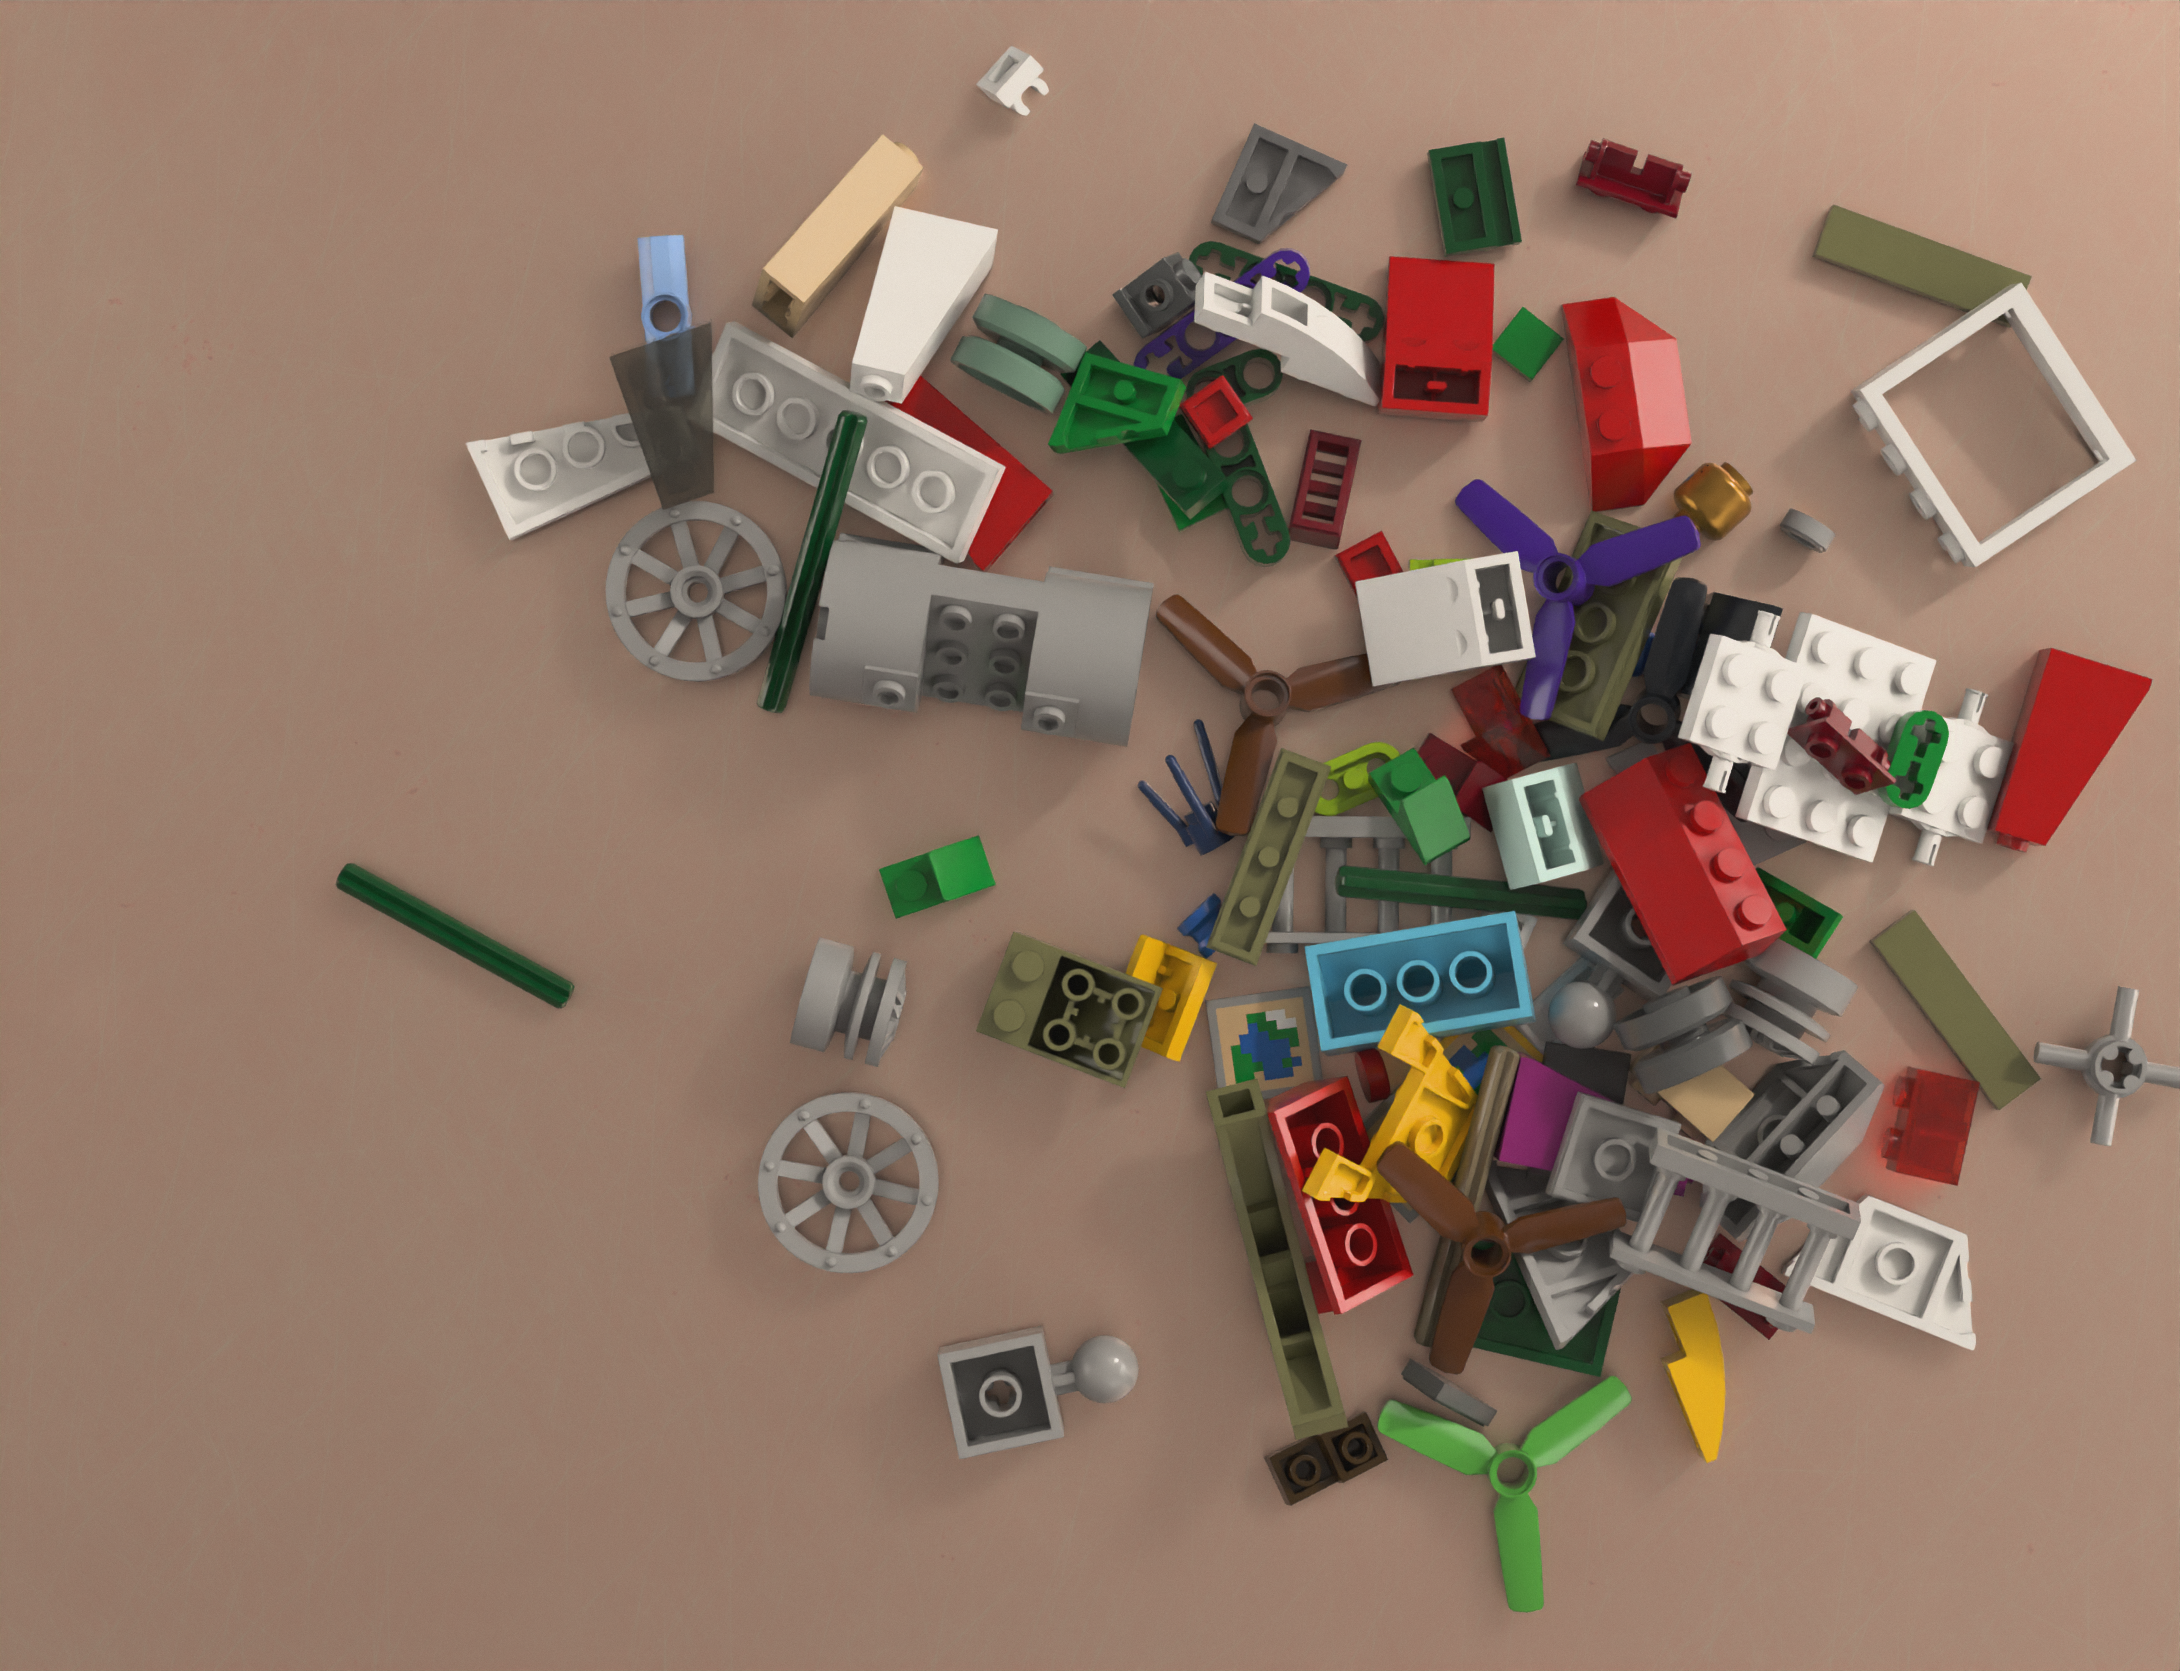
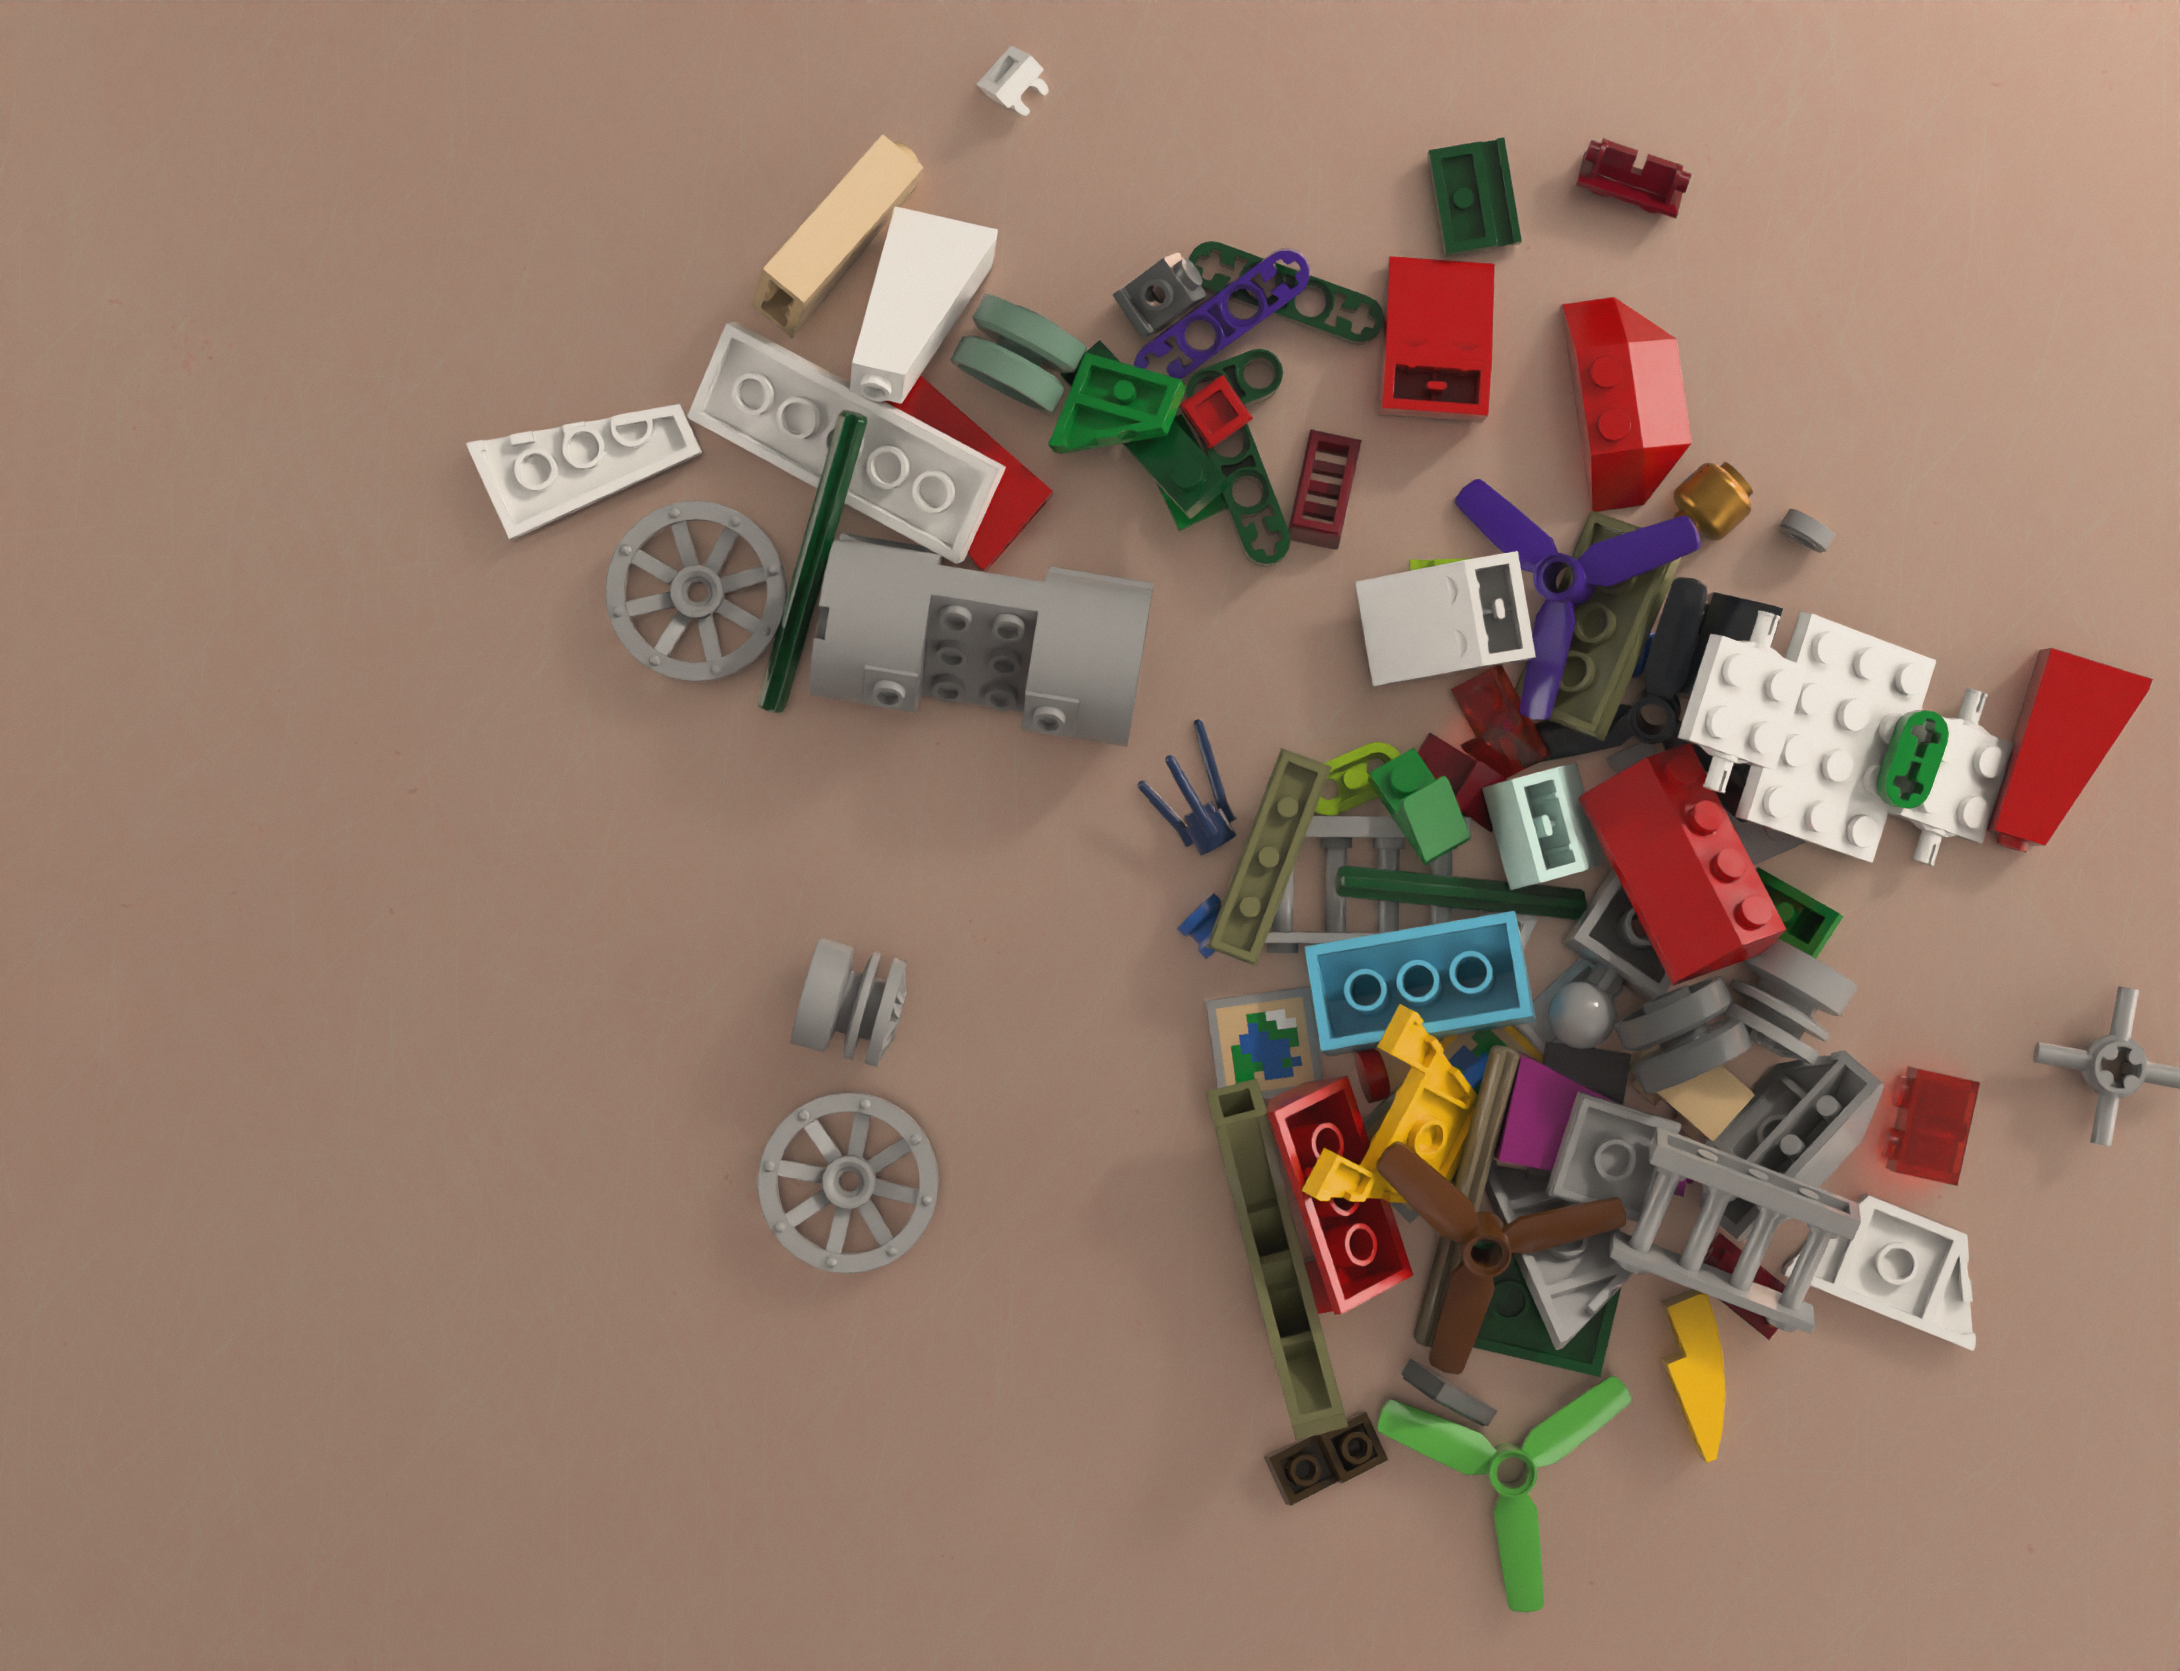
dark green axle [335,863,575,1008] -> none
clear smoke wedge [609,319,715,510] -> none
light blue piece [637,235,696,397] -> none
green slope [879,835,996,919] -> none
light grey brick [937,1326,1139,1459] -> none
olive slope [976,931,1163,1088] -> none
yellow bracket [1125,934,1217,1062] -> none
reddish brown piece [1156,594,1401,836] -> none
white slope [1194,272,1380,407] -> none
flat silver wing [1211,123,1347,244] -> none
red tile [1334,531,1403,601] -> none
green tile [1492,307,1564,382] -> none
dark red hinge [1787,697,1896,795] -> none
olive tile [1812,204,2032,328] -> none
white window [1851,283,2136,567] -> none
olive tile [1870,910,2041,1110] -> none

